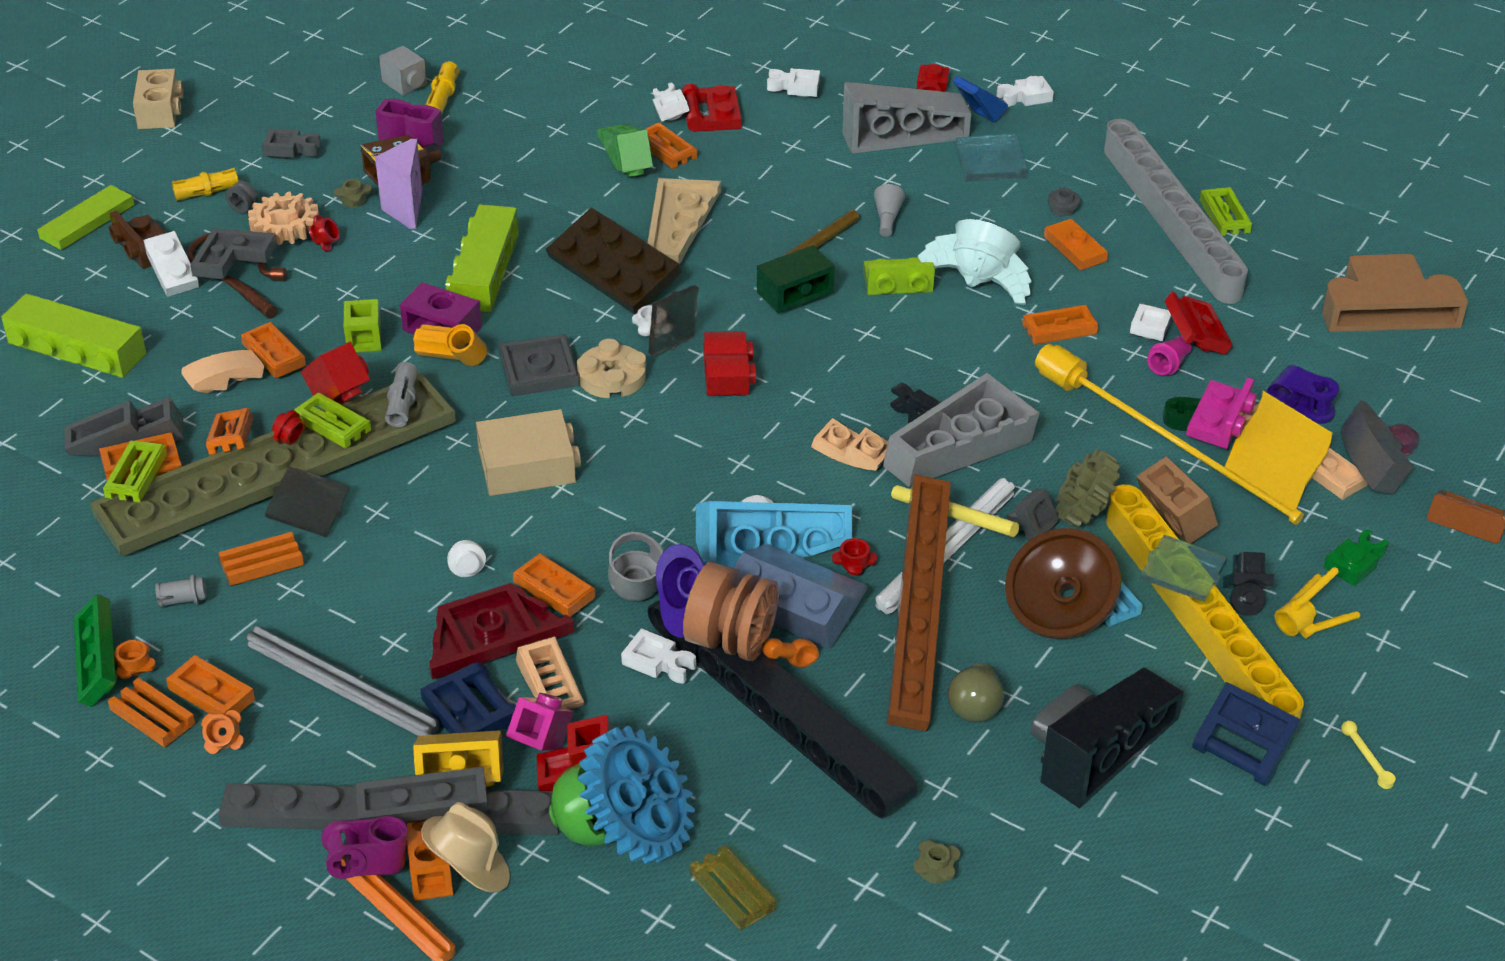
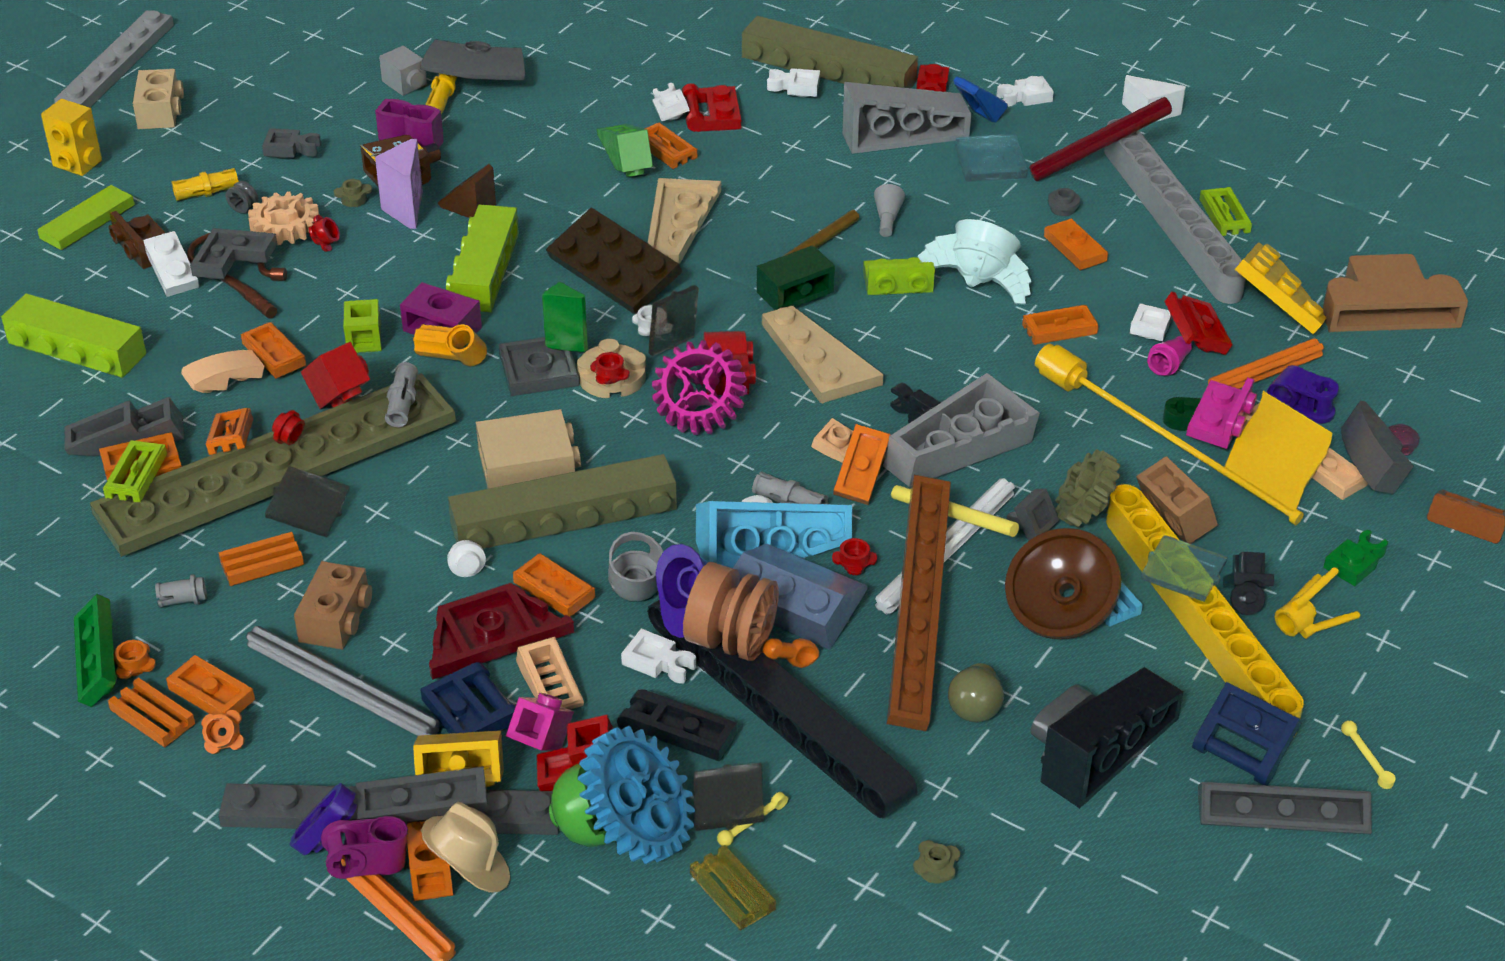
lime tile [294,392,371,449] -> none
none -> yellow brick [41,98,102,176]
none -> light grey plate [54,10,174,107]
none -> dark purple plate [289,783,357,856]
none -> medium nougat brick [294,561,372,650]
none -> dark grey panel [420,39,525,80]
none -> reddish brown slope [438,163,496,218]
none -> olive brick [448,454,677,549]
none -> green slope [542,282,588,352]
none -> red plate [590,352,630,384]
none -> black plate [617,689,737,761]
none -> dark pink gear [652,340,747,435]
none -> clear smoke piece [694,762,764,831]
none -> light yellow hinge [717,792,788,847]
none -> olive brick [742,16,918,88]
none -> light grey pin [752,471,828,504]
none -> tan wing [762,306,883,403]
none -> orange plate [833,424,891,505]
none -> dark red axle [1029,97,1172,181]
none -> white slope [1122,75,1186,122]
none -> dark grey slope [1198,782,1372,835]
none -> orange axle [1208,338,1324,389]
none -> yellow plate [1234,242,1326,334]

